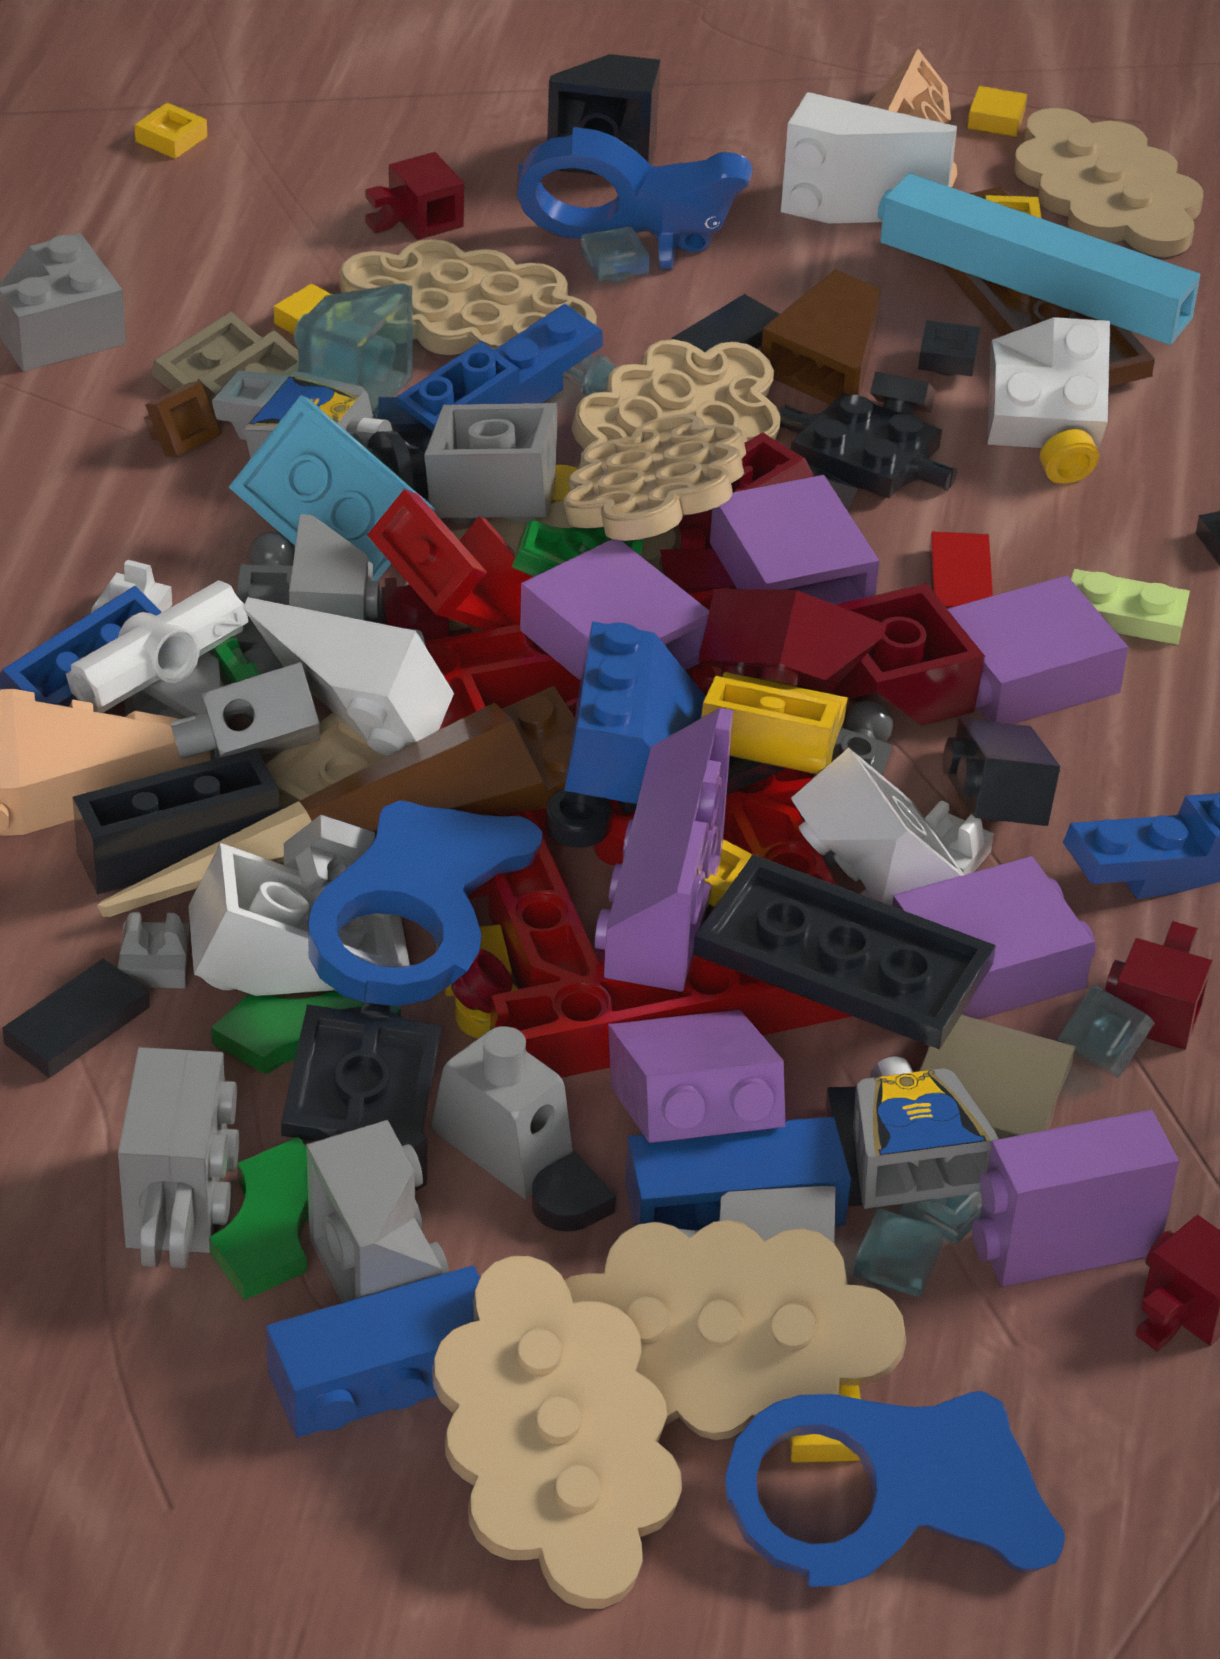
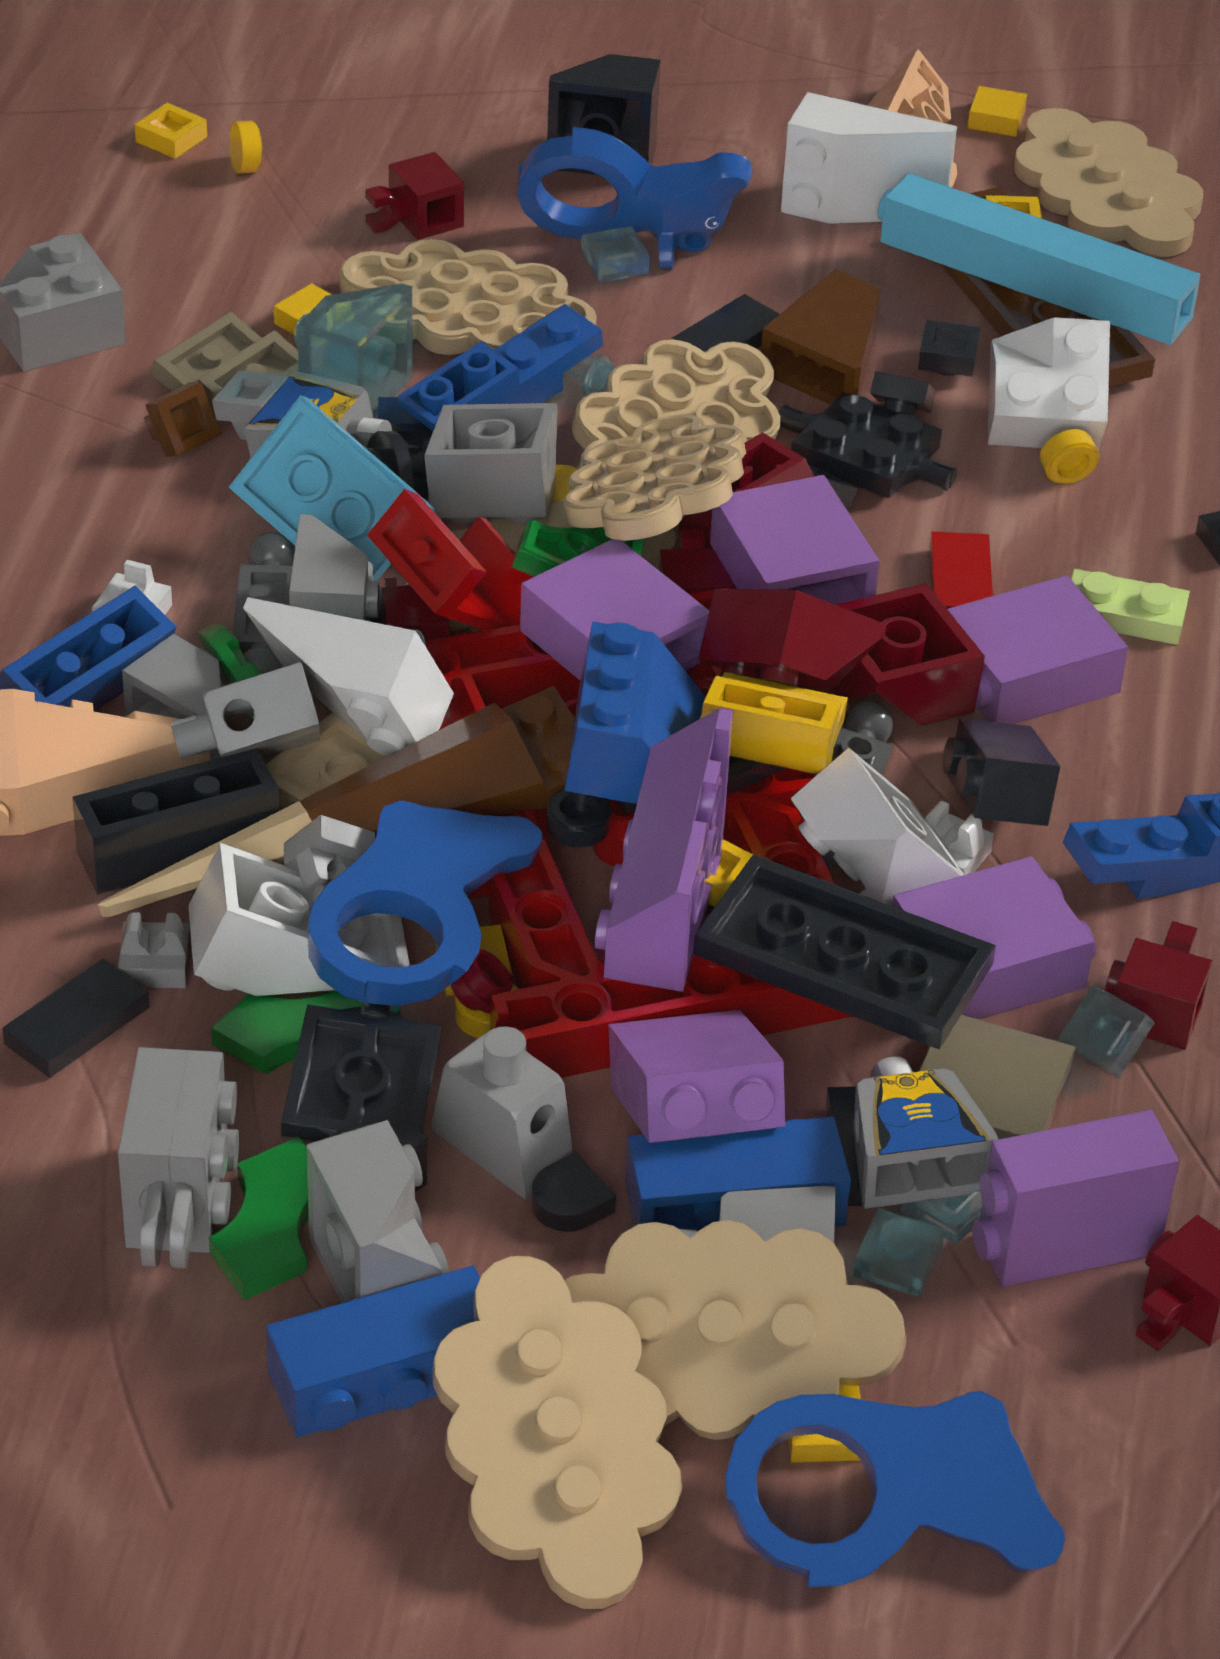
white piece [66,580,249,713] -> none
none -> yellow tile [229,121,262,174]

